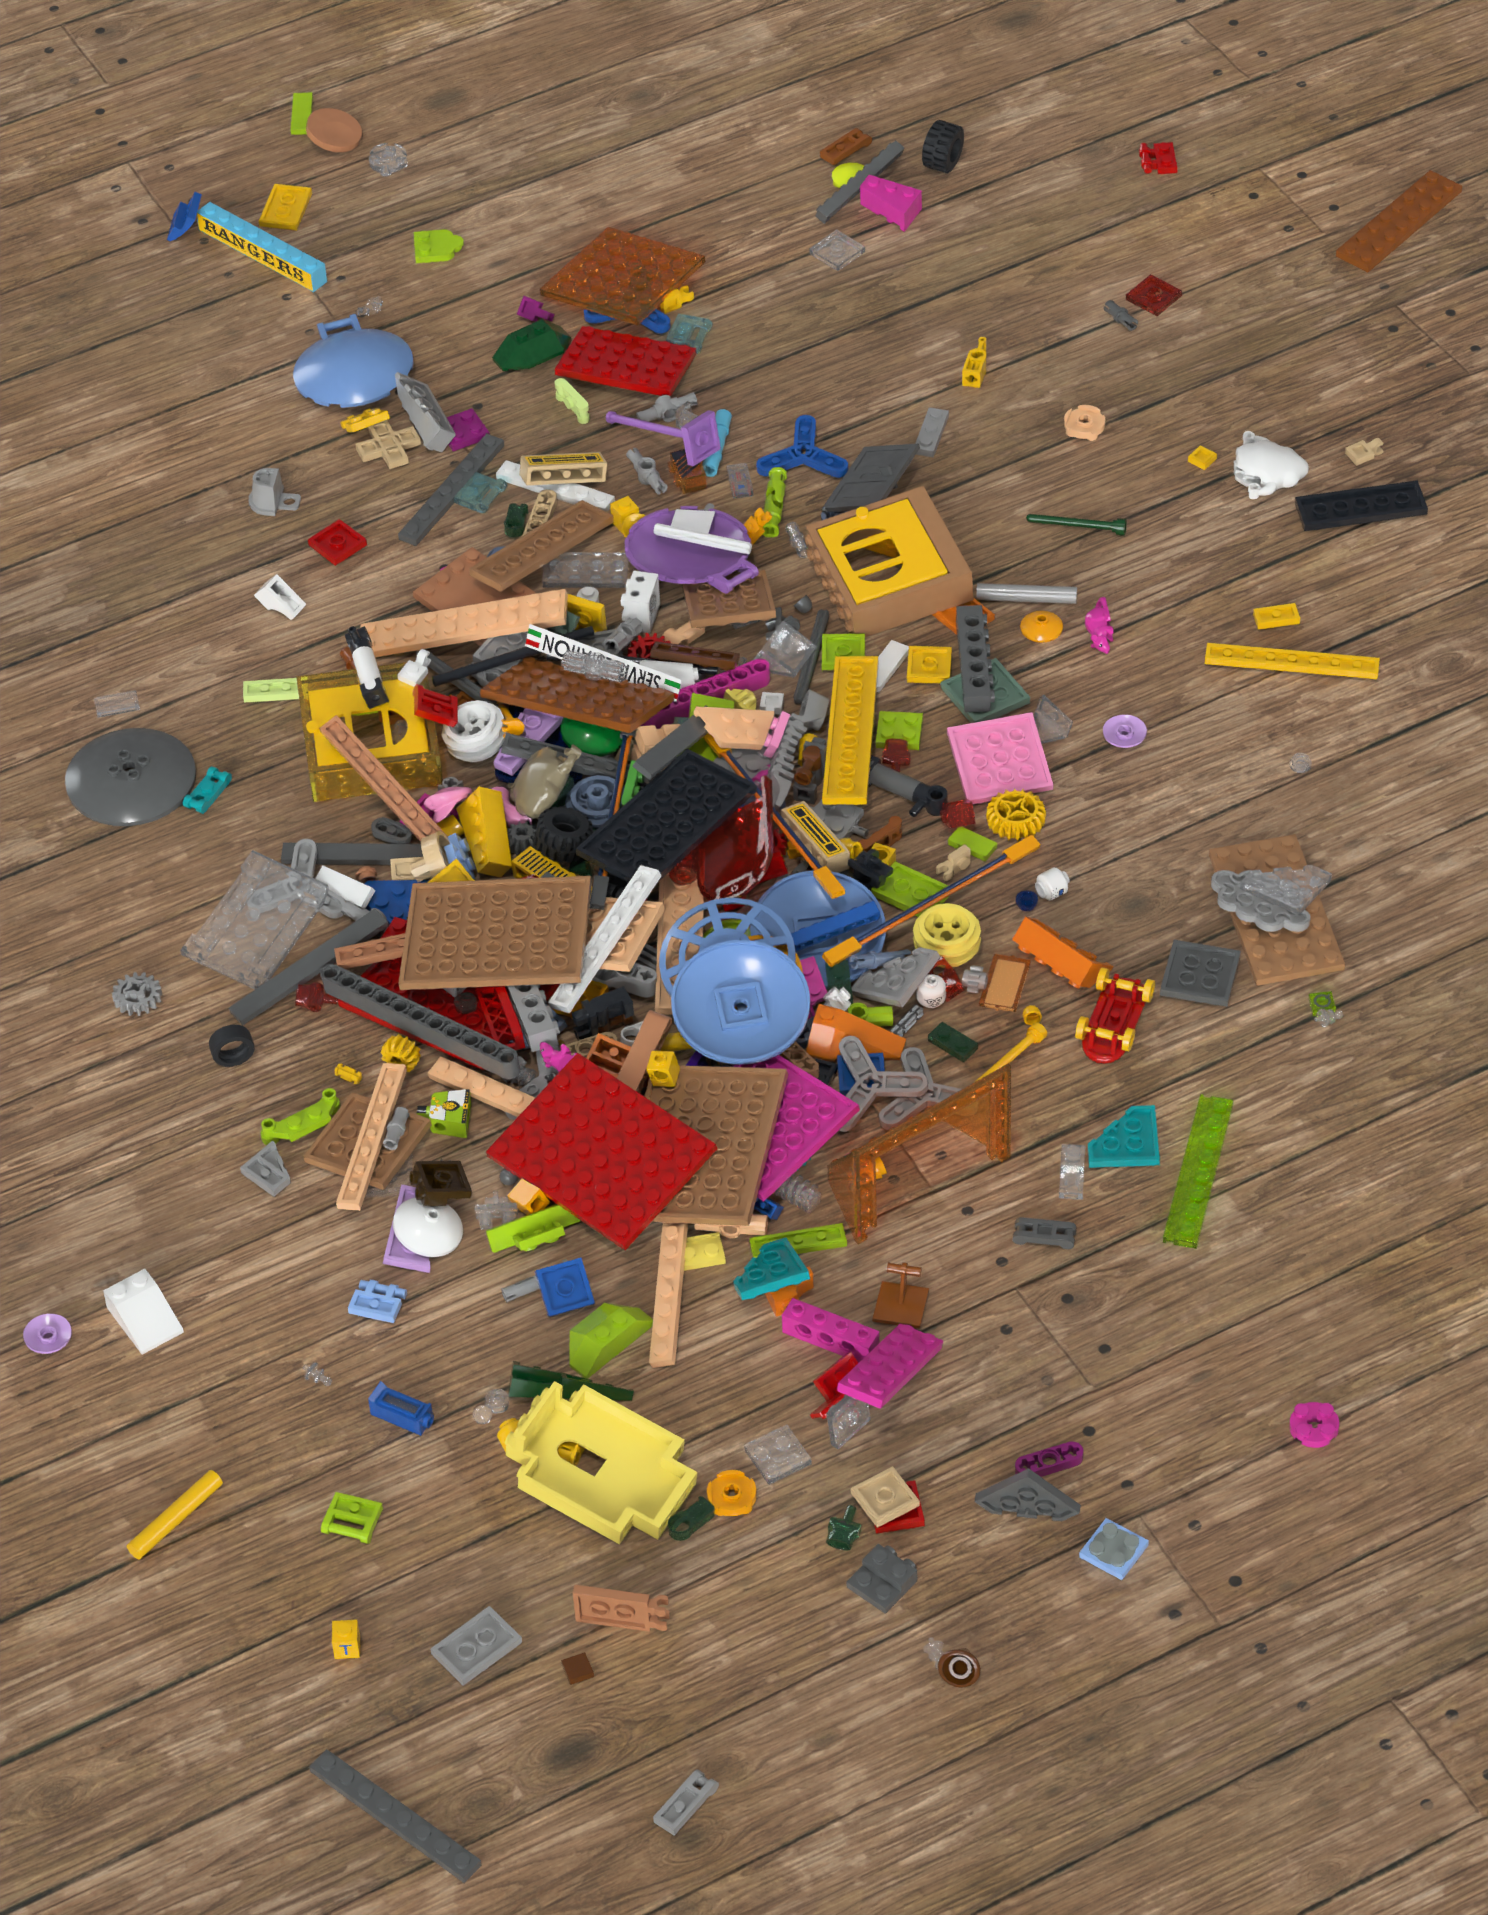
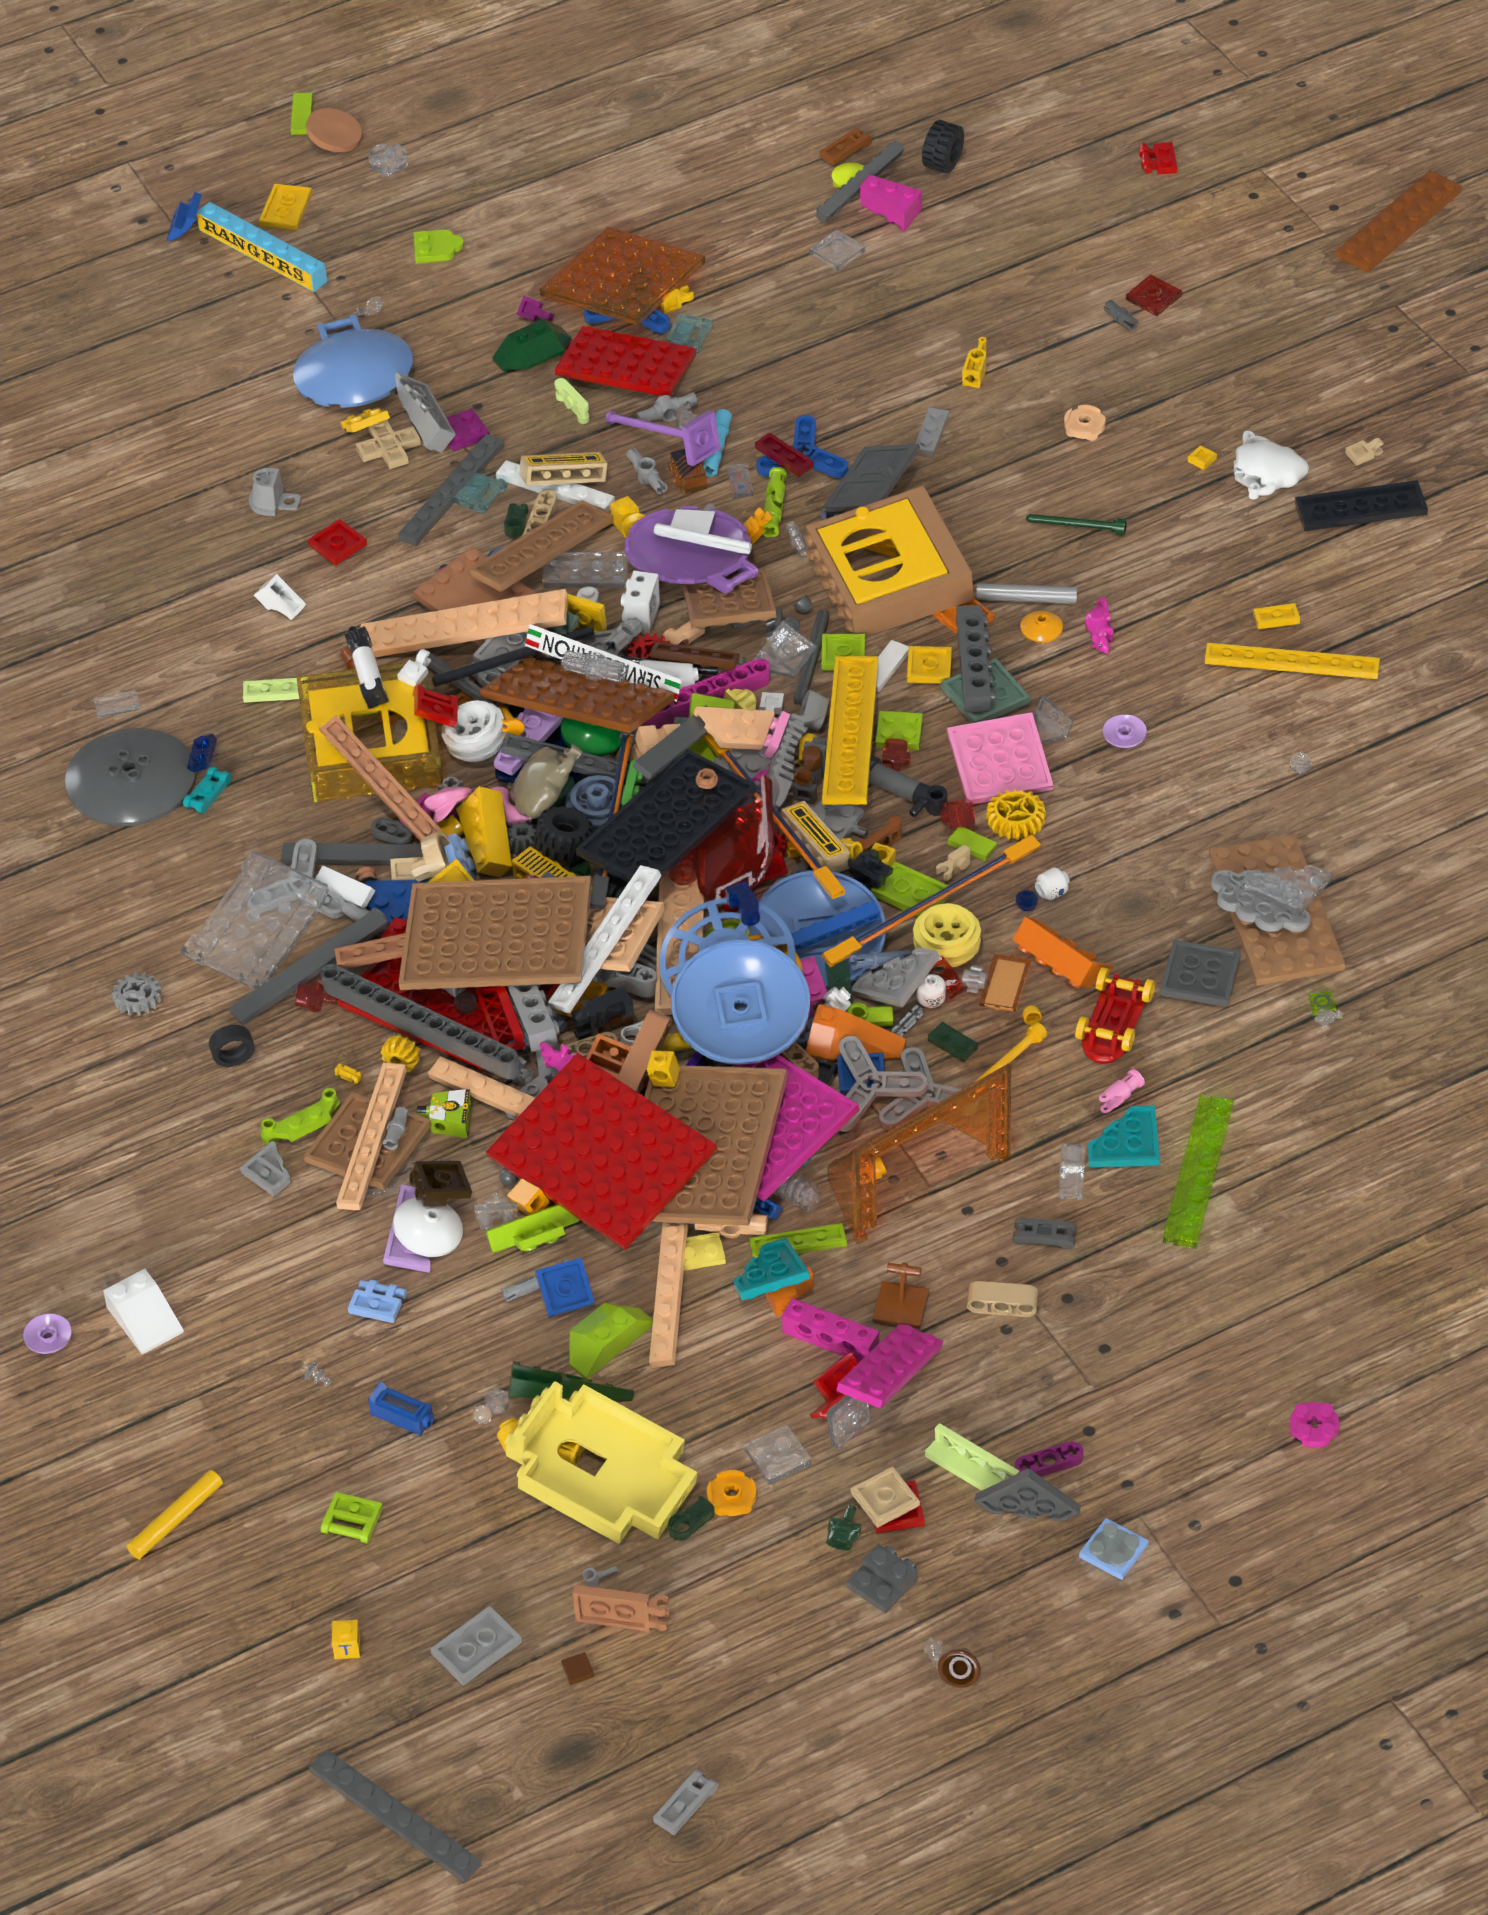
none -> clear blue plate [187,733,217,772]
none -> light grey hand [582,1566,618,1587]
none -> nougat plate [696,768,718,789]
none -> clear blue leg [725,881,761,926]
none -> dark red plate [755,432,814,477]
none -> yellowish green fence [925,1423,1020,1491]
none -> tan beam [967,1281,1038,1317]
none -> bright pink piece [1099,1069,1145,1113]

